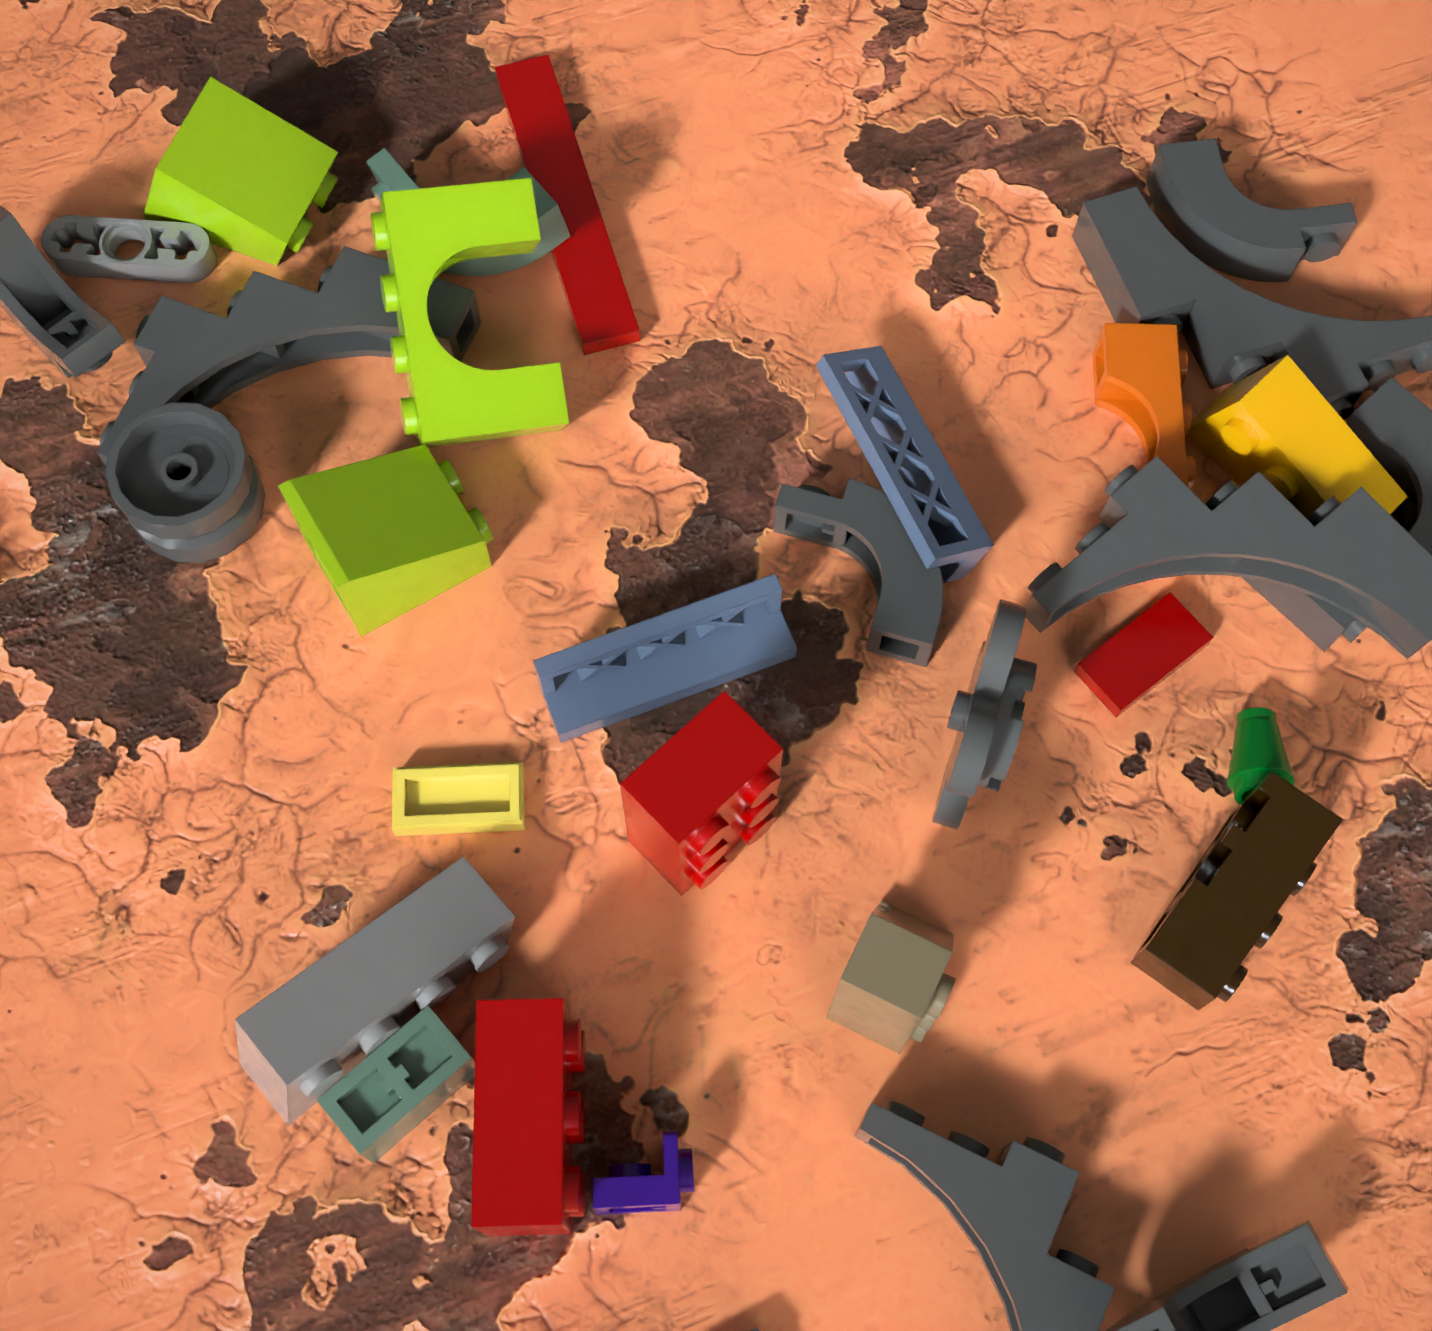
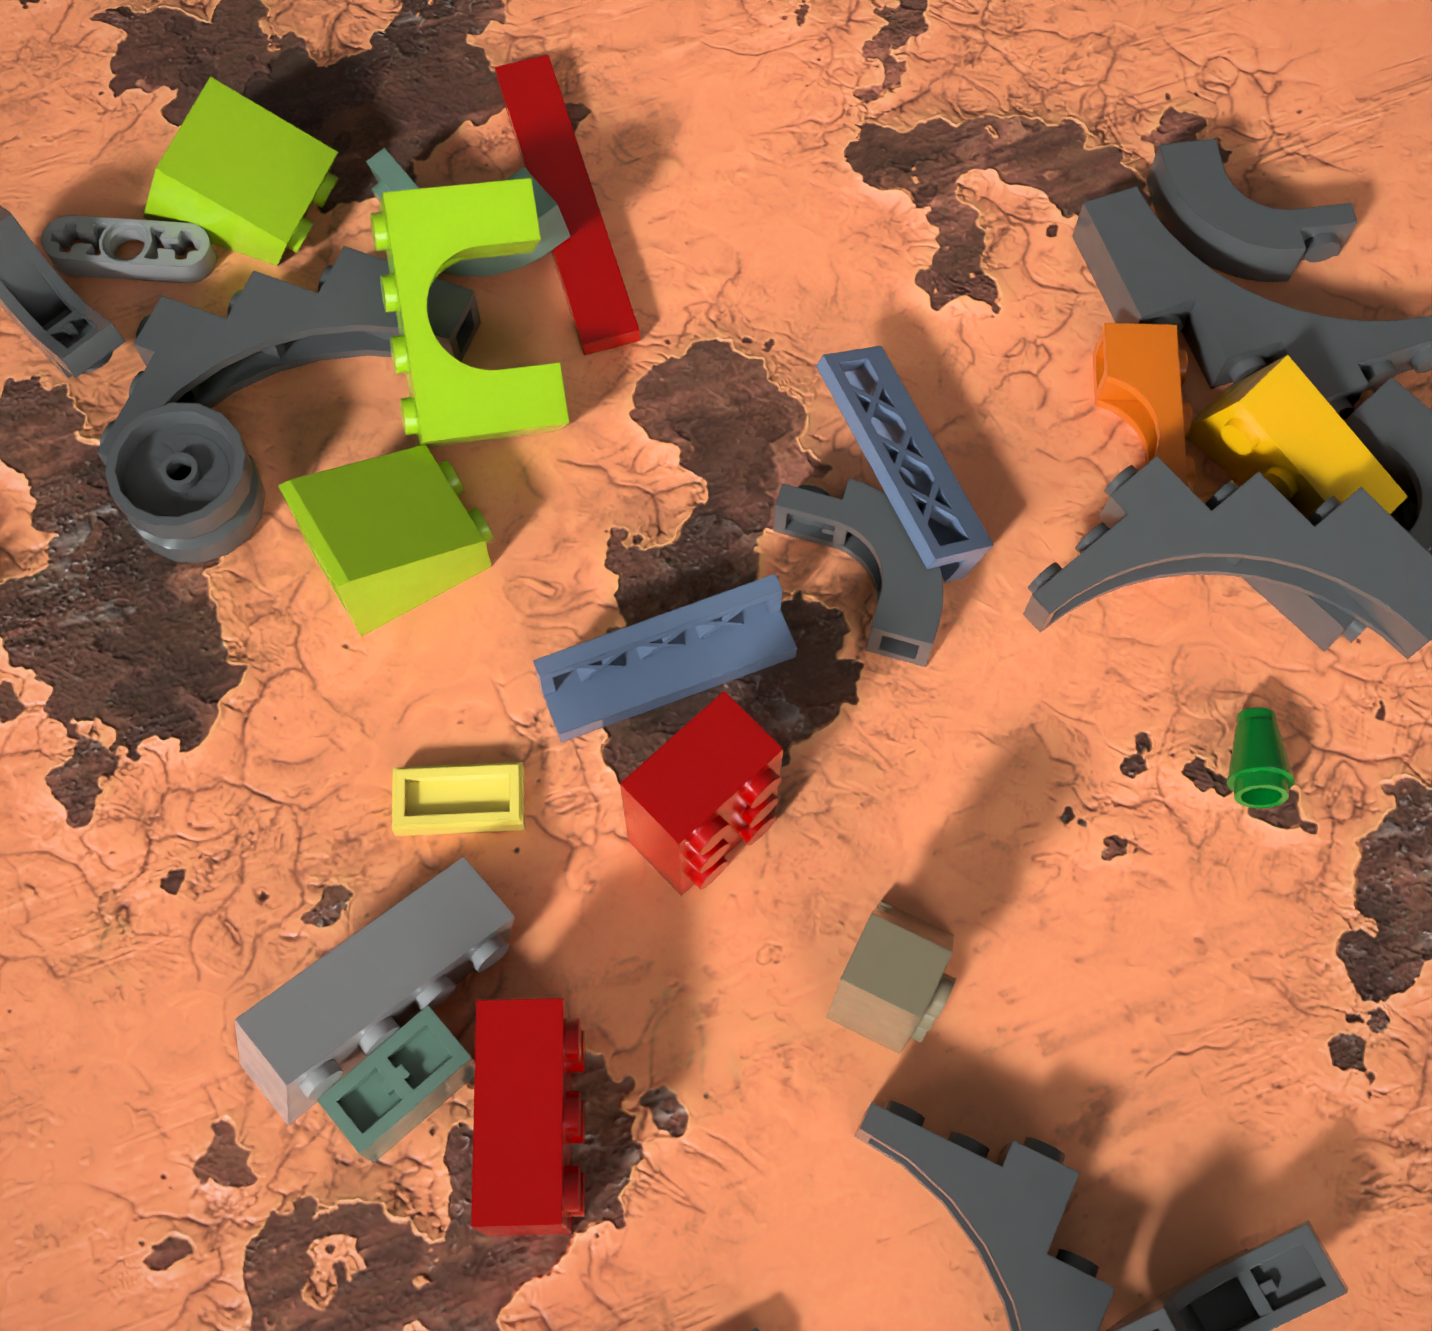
dark purple bracket [593,1131,694,1215] -> none
dark grey plant [932,599,1037,830] -> none
red tile [1074,592,1214,718] -> none
dark brown wedge [1130,771,1343,1011] -> none

